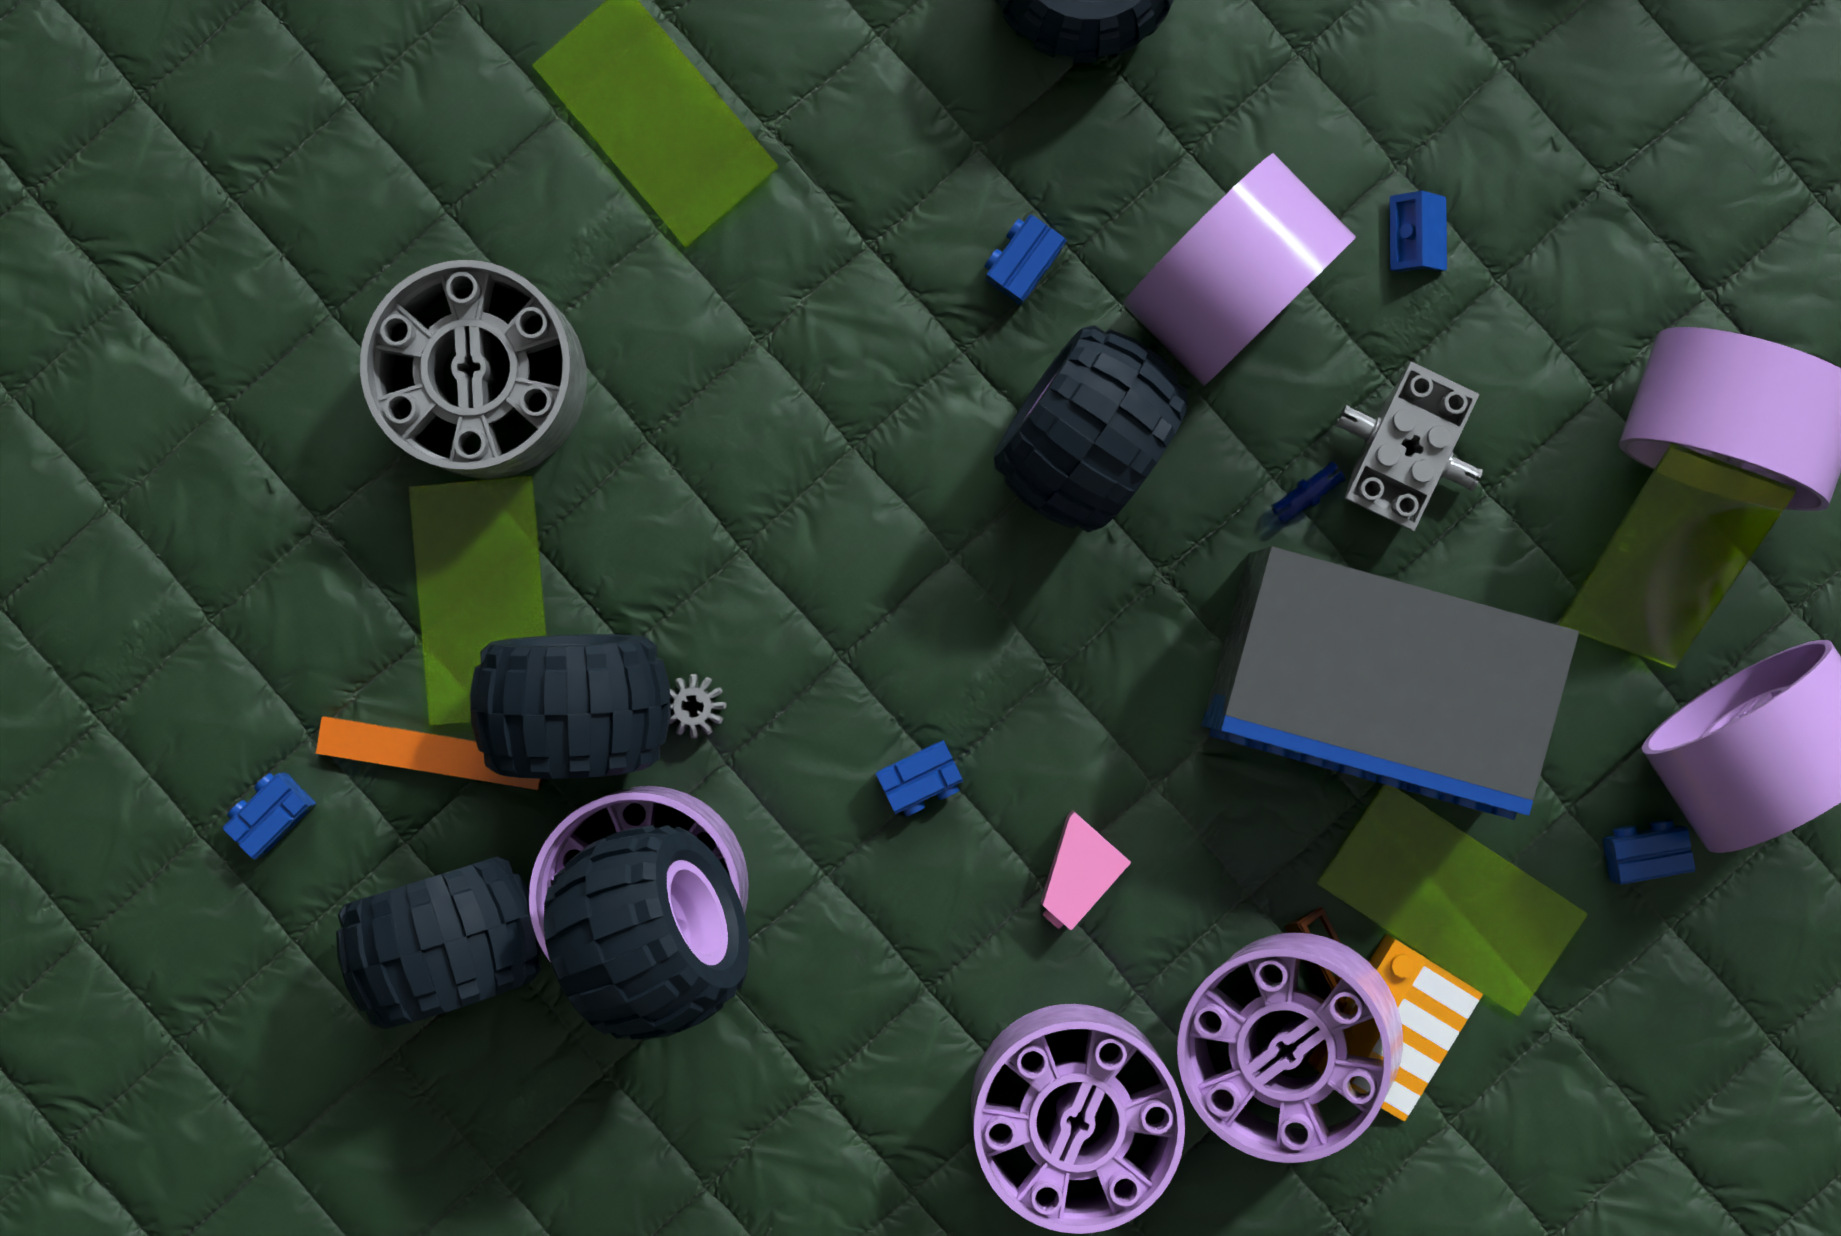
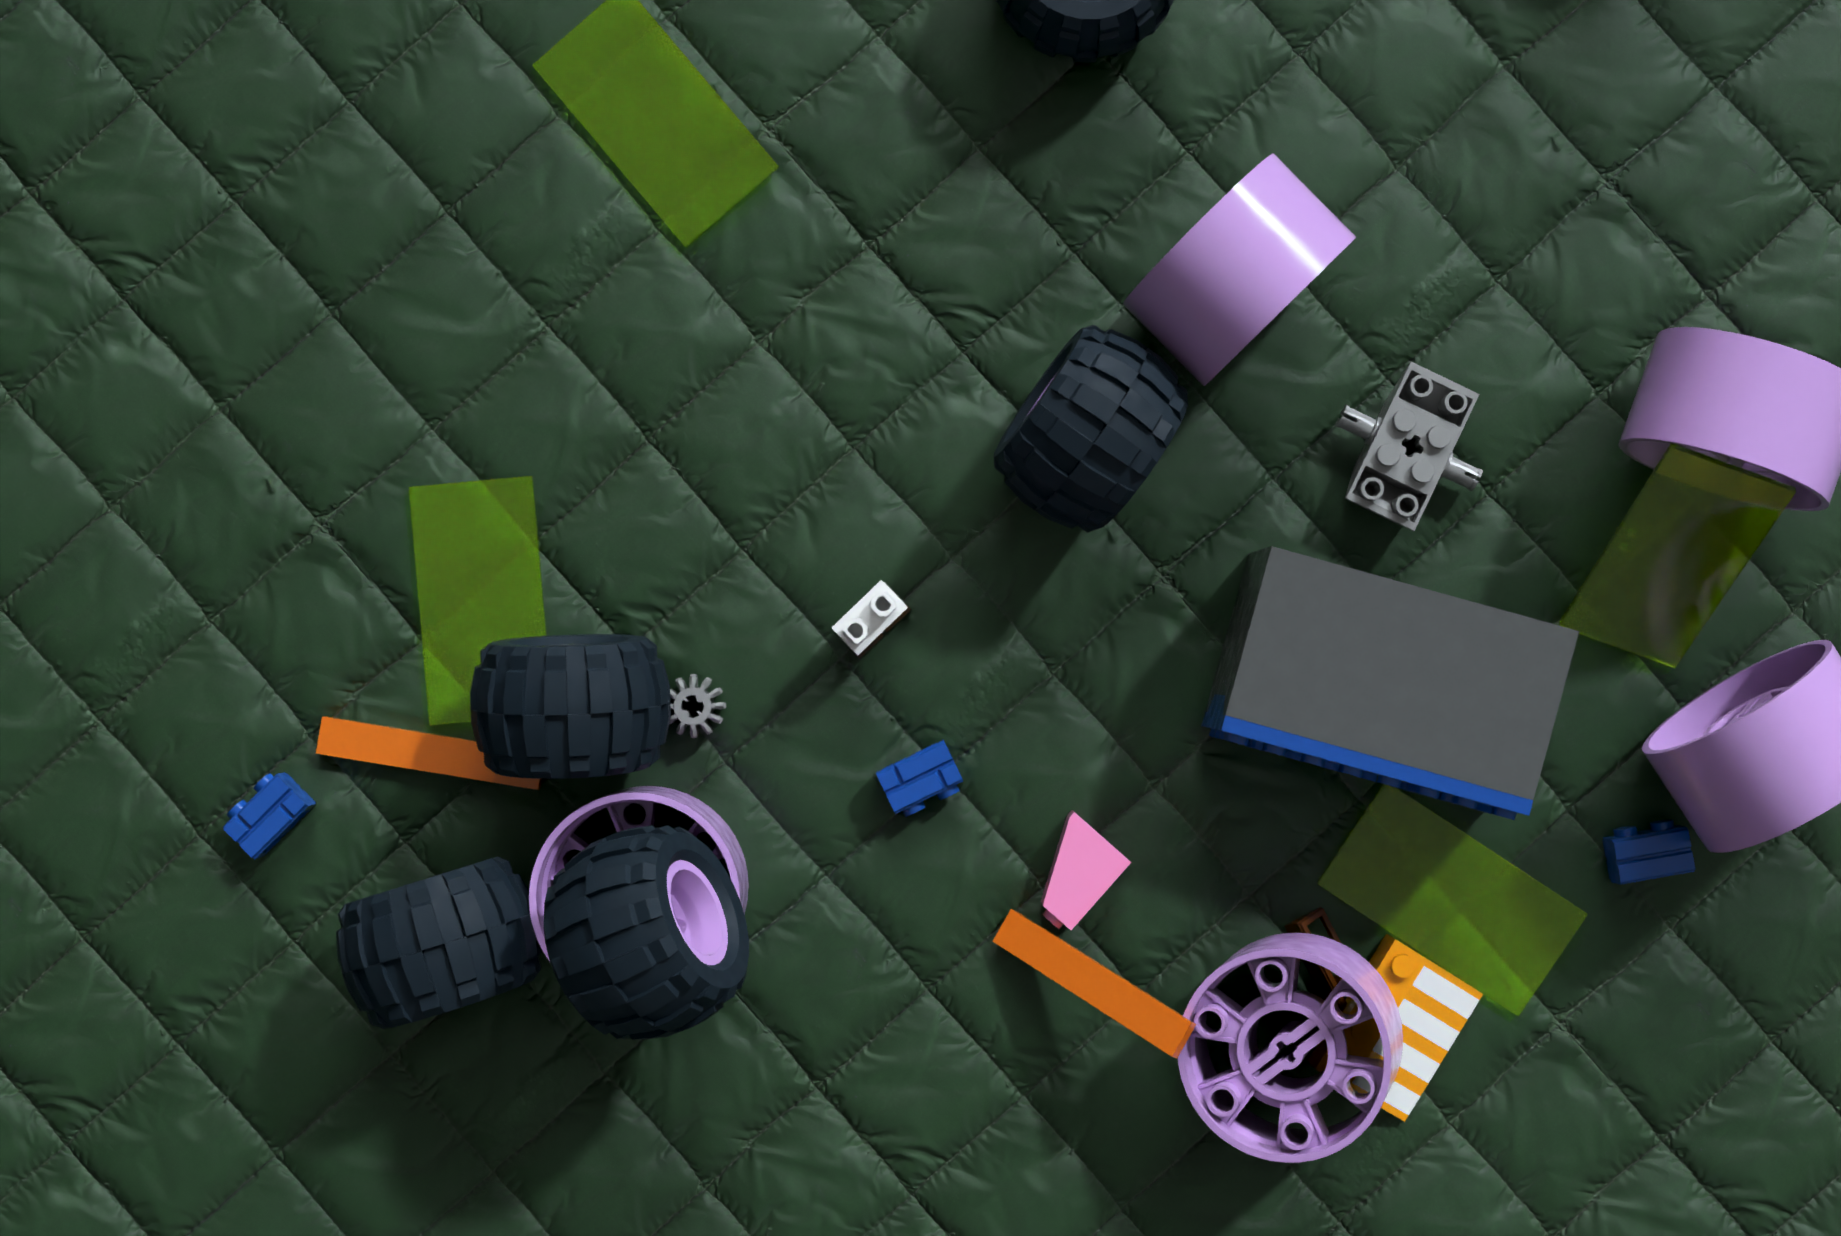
light grey wheel [360,260,587,479] -> none
lavender wheel [971,1004,1185,1234] -> none
blue brick [984,214,1067,306] -> none
clear blue pin [1271,461,1346,525] -> none
blue panel [1389,191,1447,272] -> none
none -> white hips [832,580,911,659]
none -> orange tile [992,909,1196,1059]

